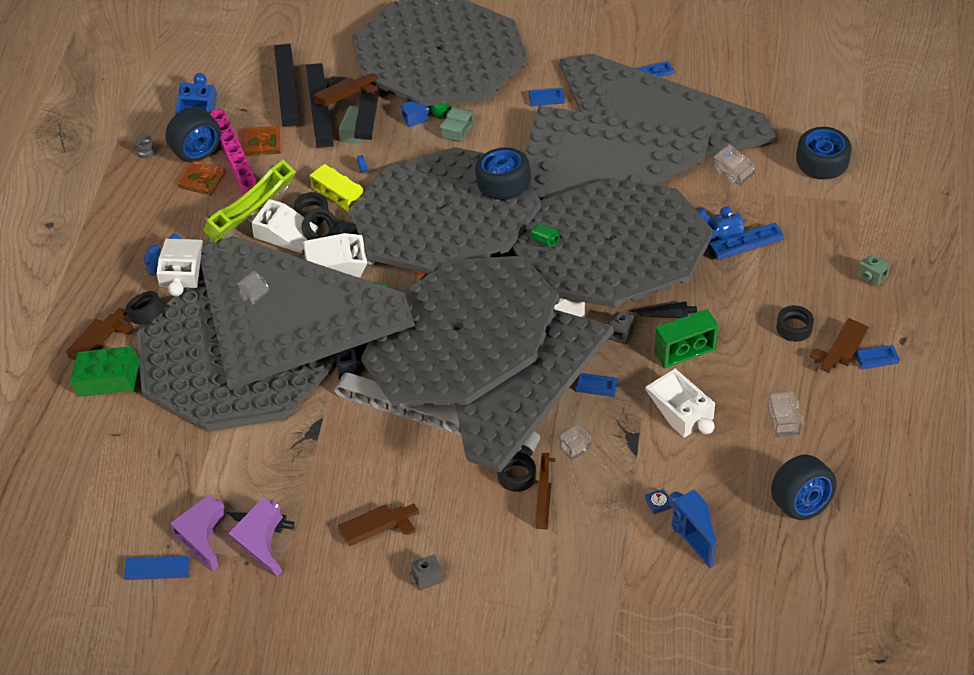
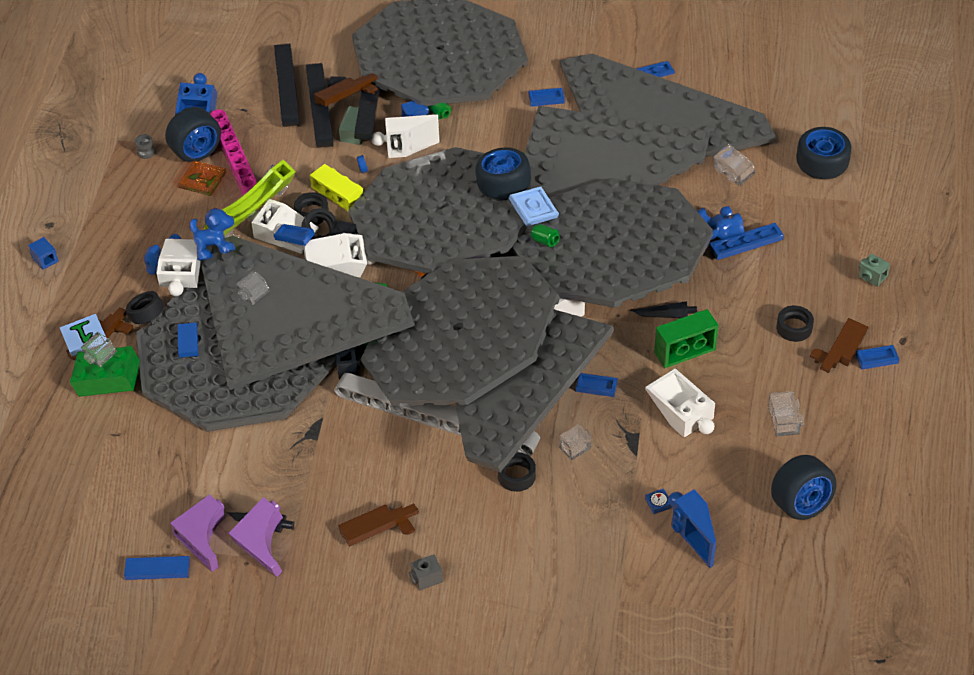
clear orange tile [245,126,281,156] -> none
sand green brick [440,107,474,142] -> none
reddish brown piece [536,453,556,530] -> none
dark grey brick [608,311,634,344] -> none
none -> blue brick [28,237,59,270]
none -> light blue tile [60,314,108,356]
none -> clear brick [81,332,117,367]
none -> blue tile [178,322,199,358]
none -> blue animal [189,208,236,261]
none -> blue tile [273,224,315,246]
none -> white slope [371,114,439,158]
none -> light blue tile [509,186,559,226]

